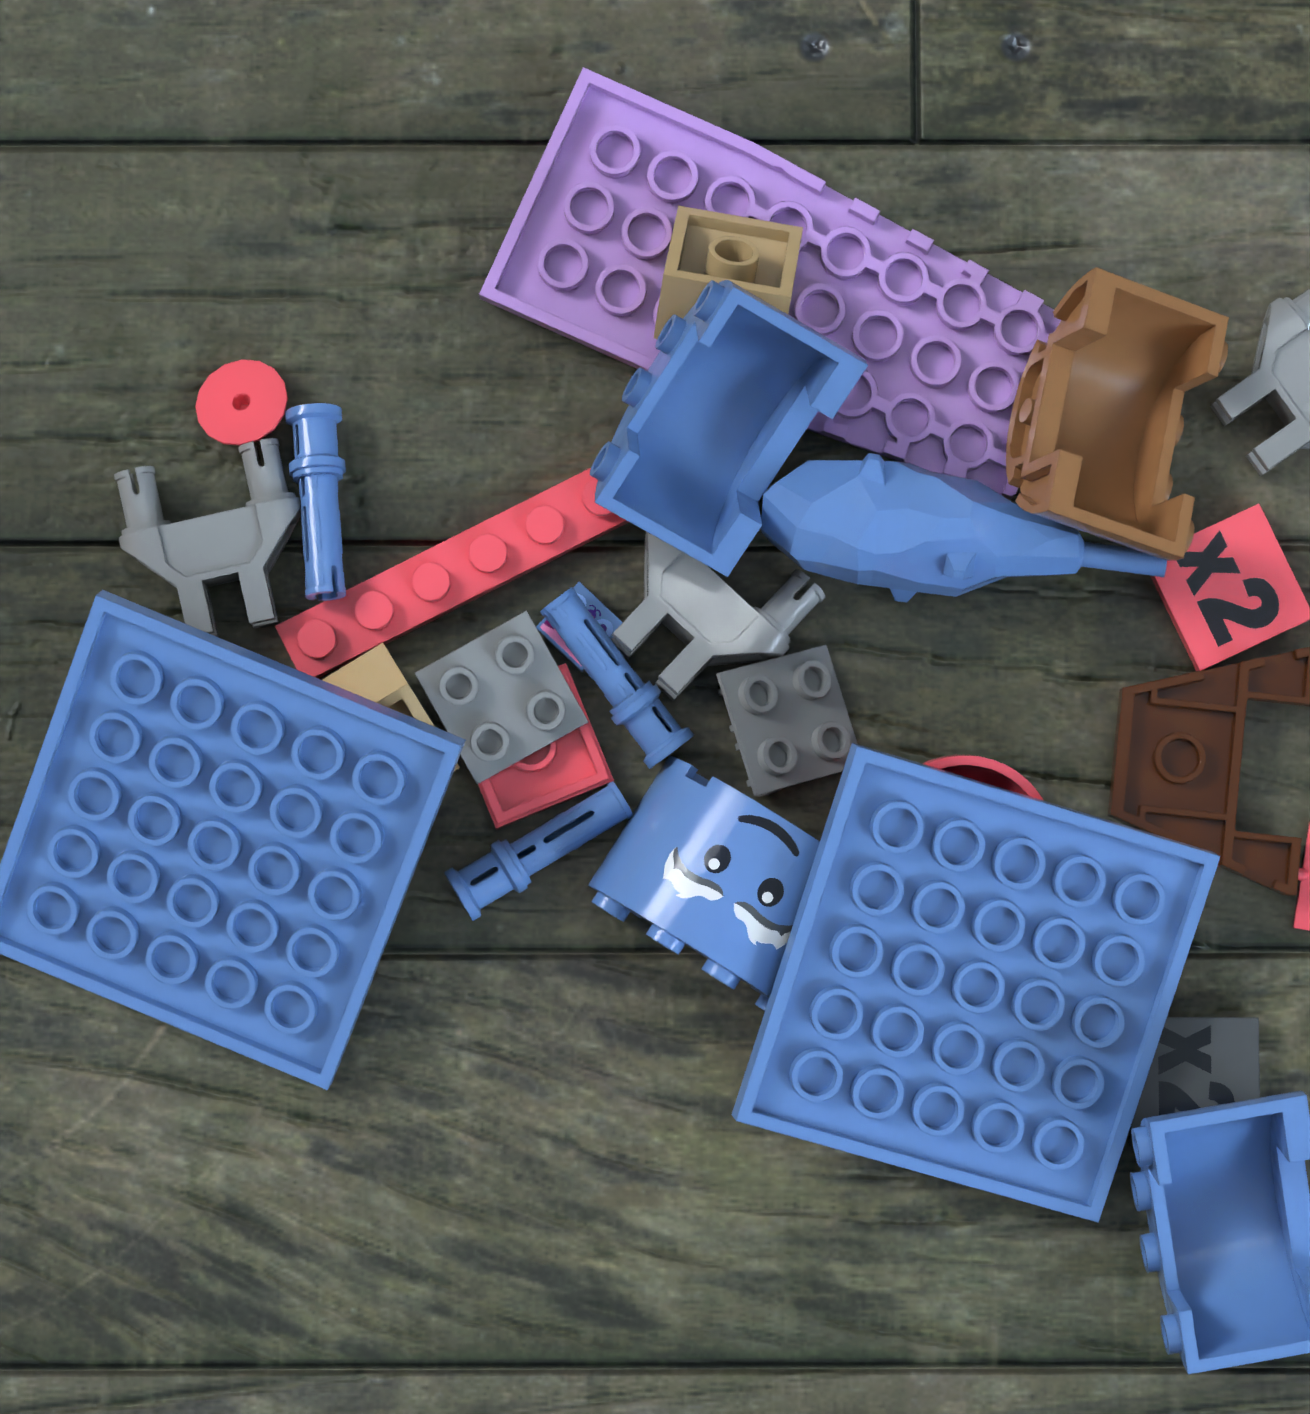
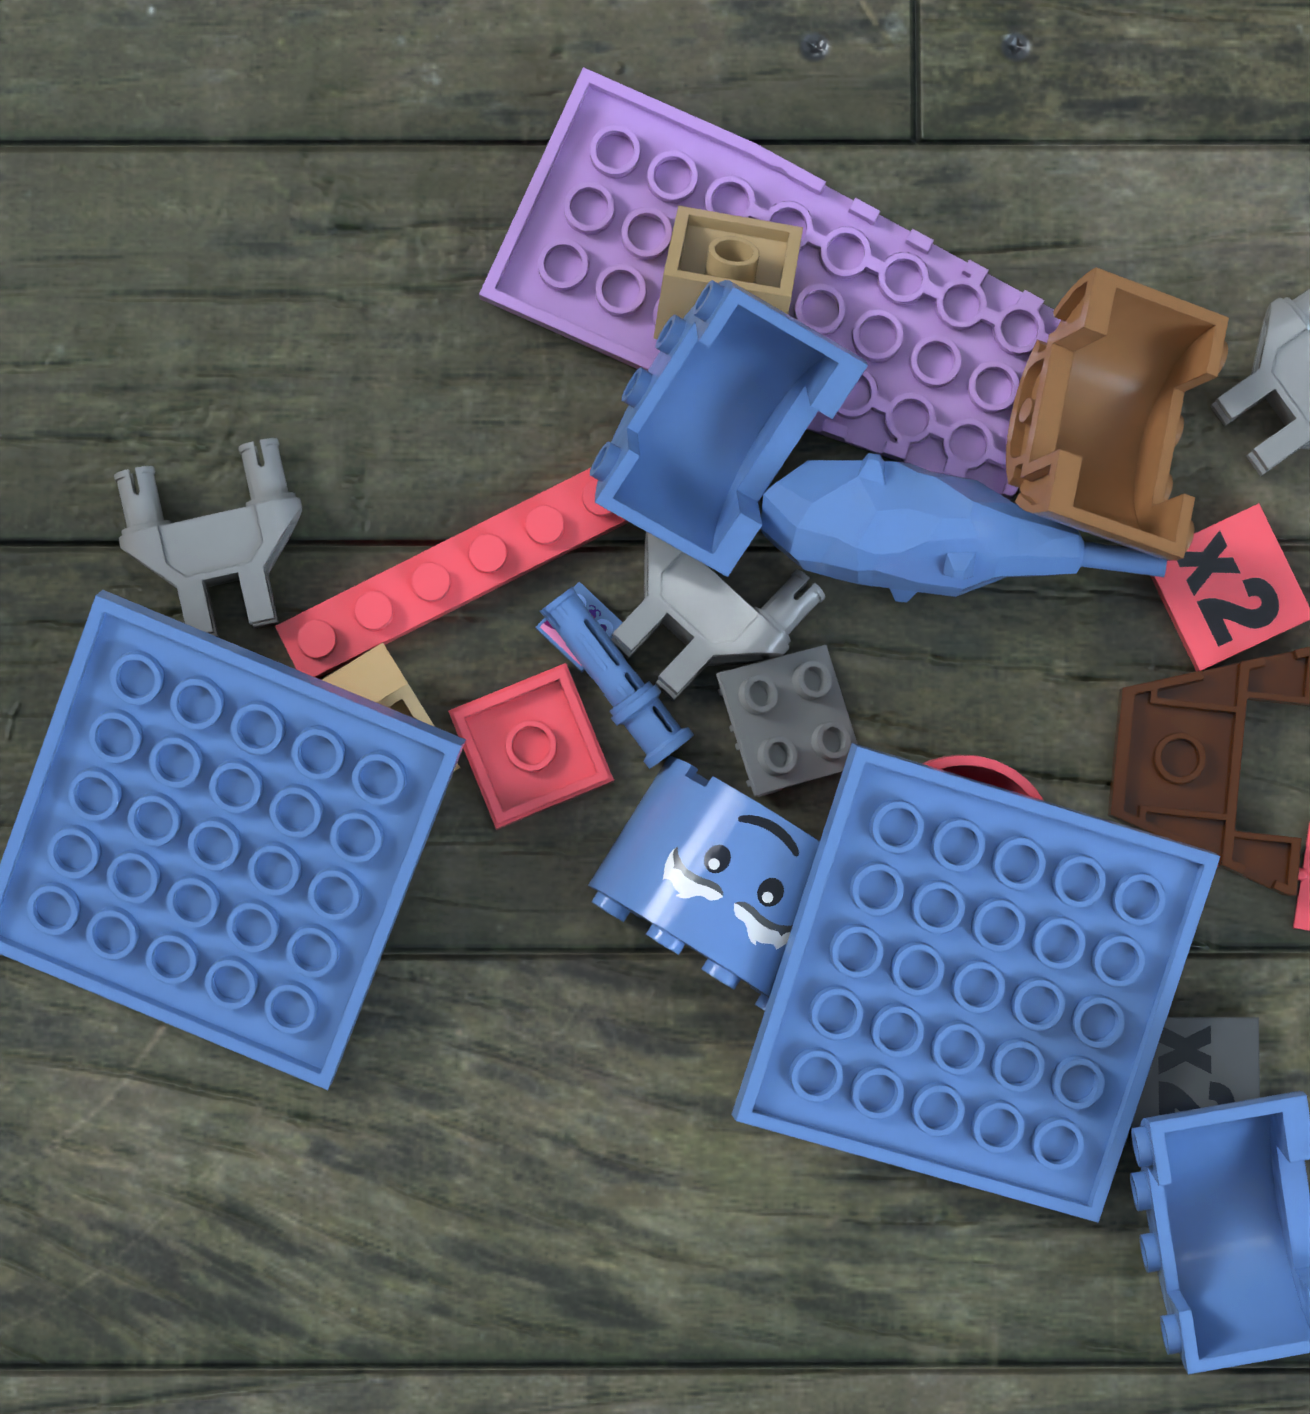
coral piece [195,360,288,446] -> none
medium blue pin [285,403,346,601] -> none
light grey hinge [415,610,588,784] -> none
medium blue pin [444,781,633,921] -> none

